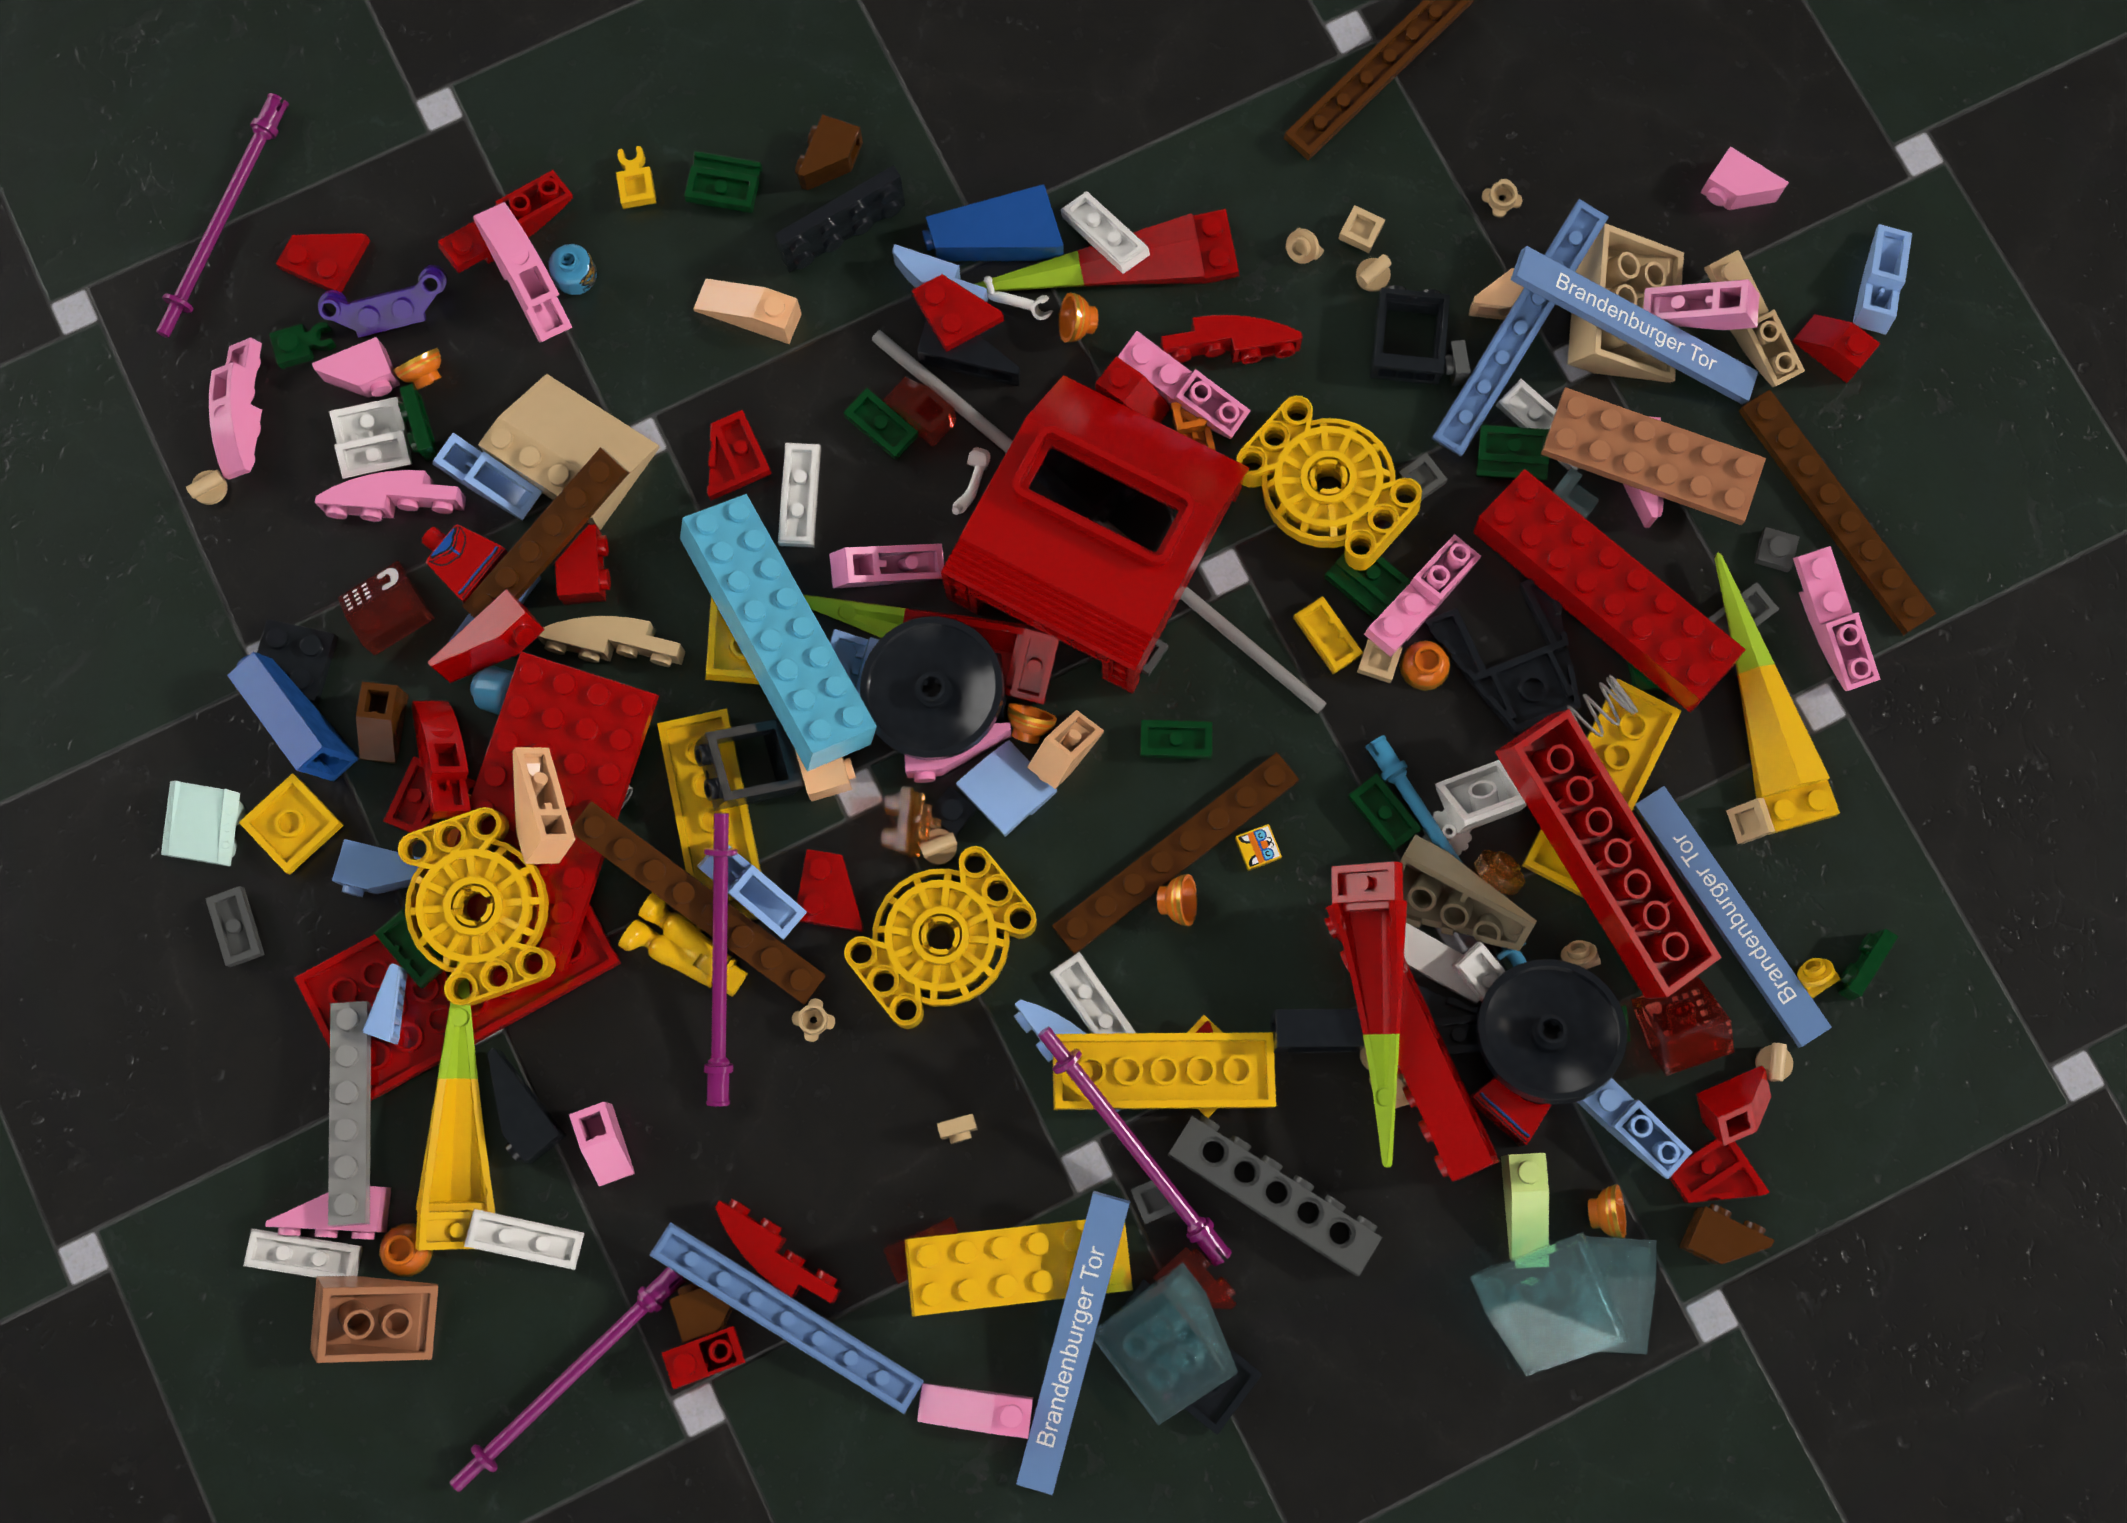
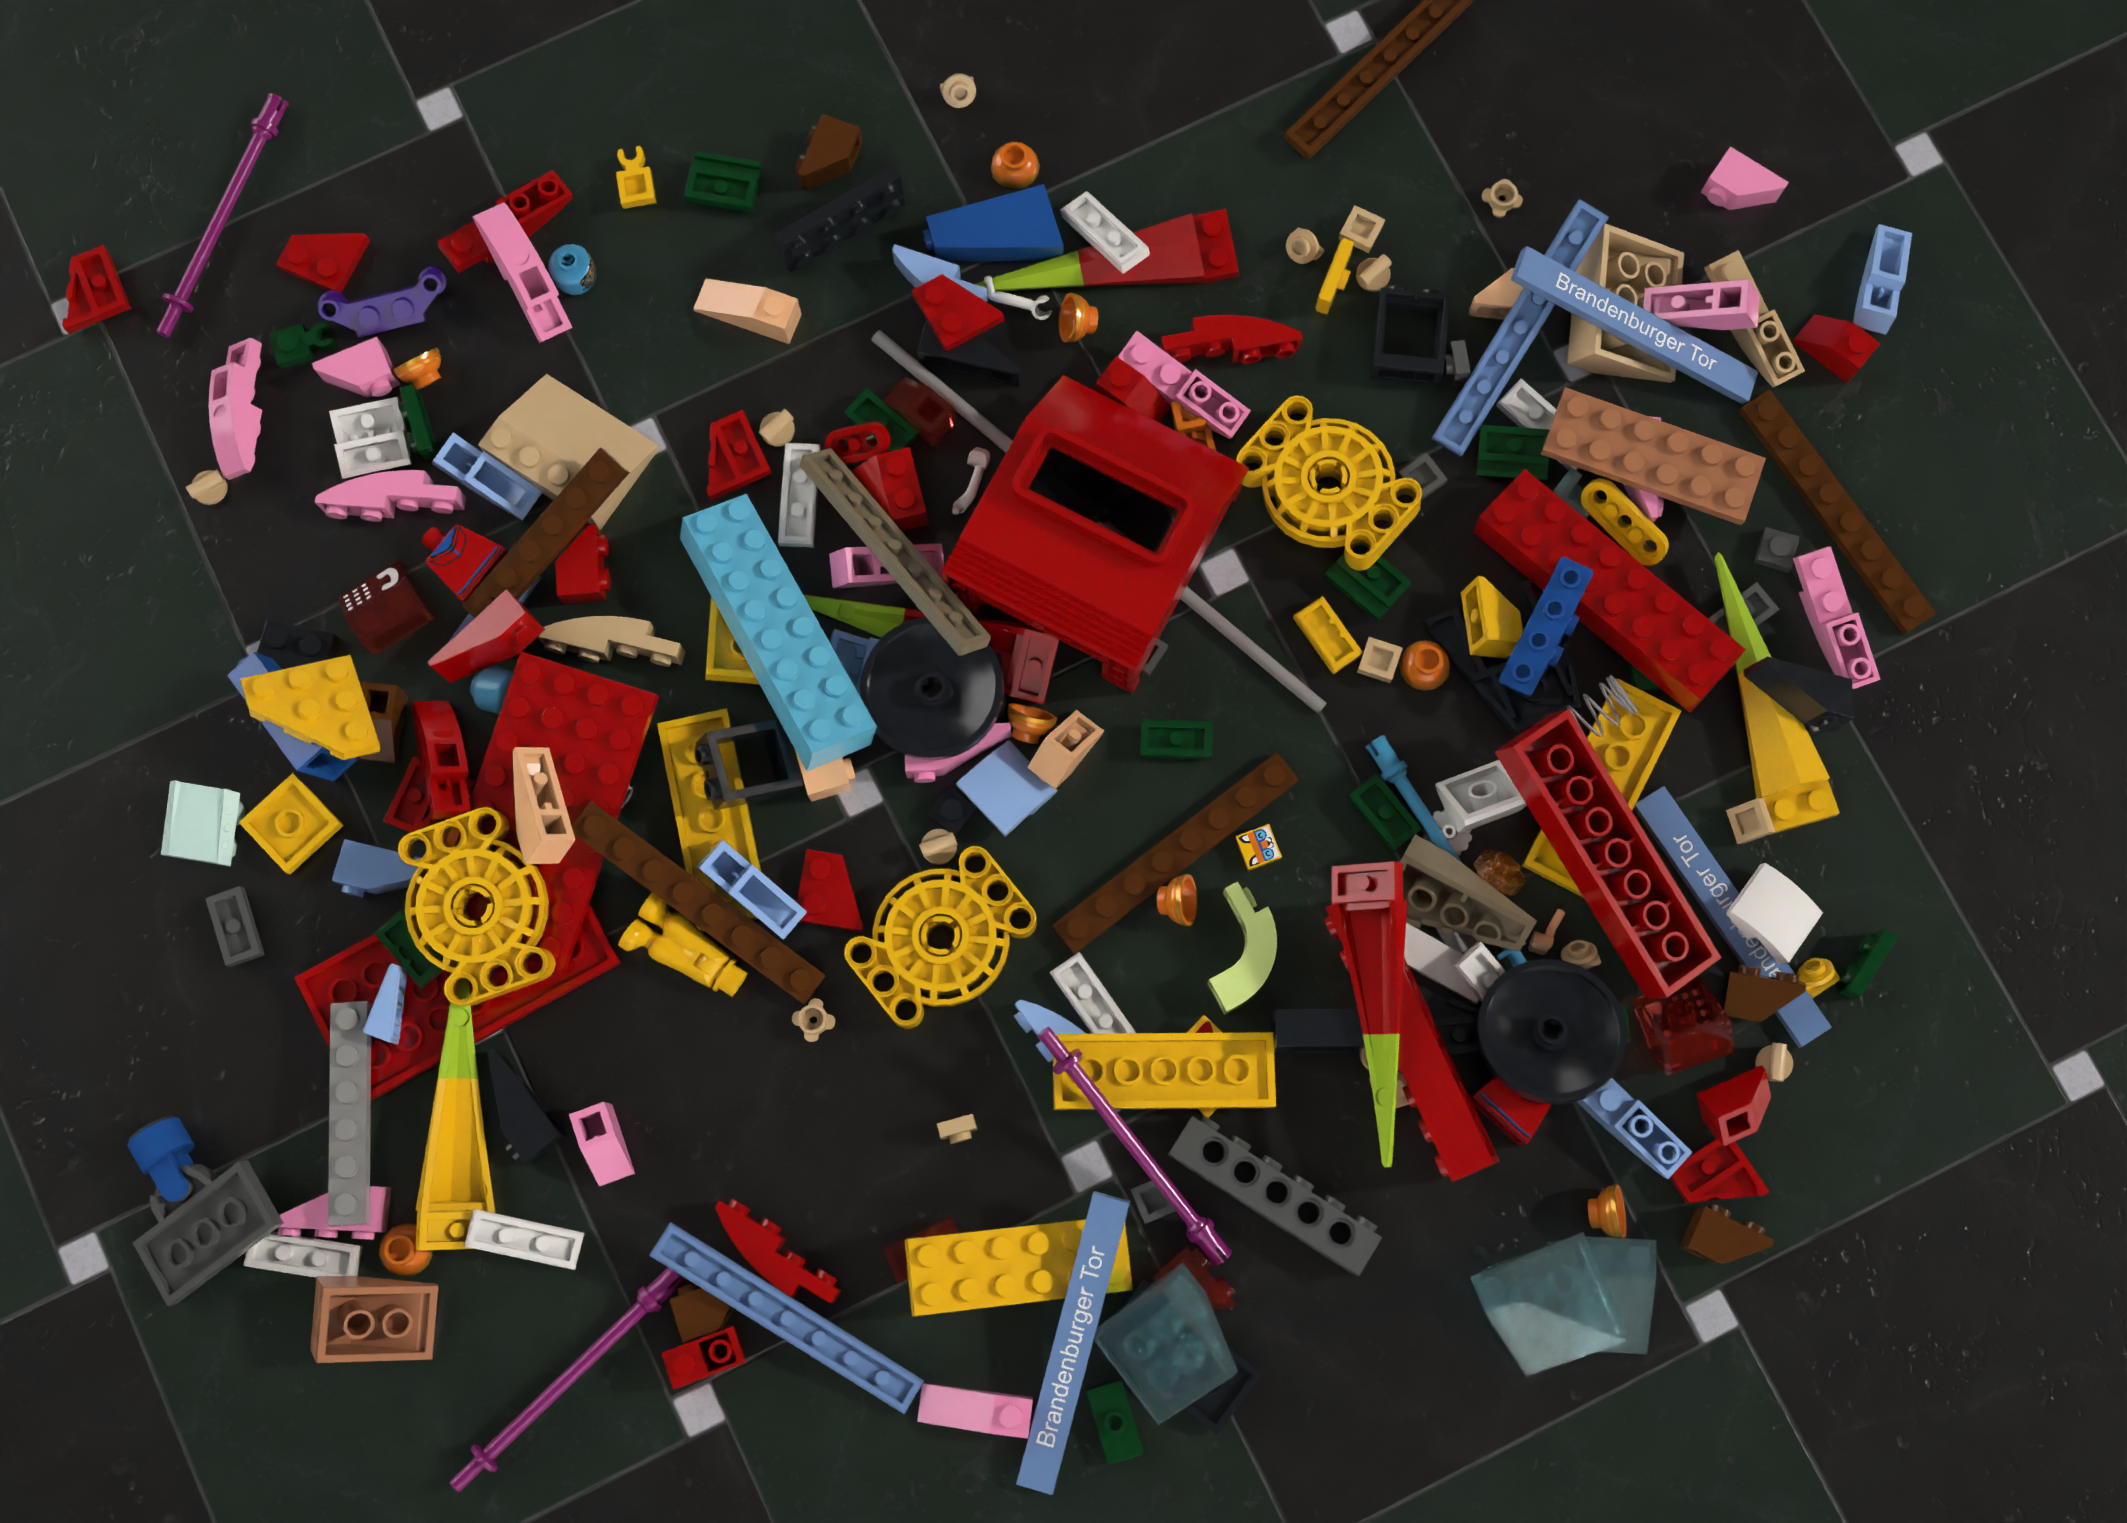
magenta bar [704,813,738,1107] -> none
clear orange hips [881,787,941,857] -> none
bright pink slope [1364,534,1481,657] -> none
yellowish green slope [1501,1153,1549,1268] -> none
none -> red wing [62,245,131,334]
none -> dark grey plate [127,1116,283,1306]
none -> yellow plate [240,655,380,760]
none -> tan plate [759,409,795,447]
none -> dark tan plate [800,448,991,656]
none -> red plate [825,421,891,464]
none -> red slope [851,447,929,541]
none -> tan plate [940,73,976,108]
none -> orange piece [991,142,1039,190]
none -> dark green plate [1086,1379,1144,1465]
none -> yellowish green arch [1207,881,1277,1015]
none -> yellow plate [1315,238,1354,315]
none -> yellow slope [1461,576,1524,659]
none -> blue bracket [1499,557,1593,697]
none -> light nougat hand [1528,909,1565,955]
none -> yellow plate [1581,478,1669,566]
none -> reddish brown slope [1723,965,1806,1022]
none -> white slope [1726,863,1823,964]
none -> black slope [1743,656,1855,732]

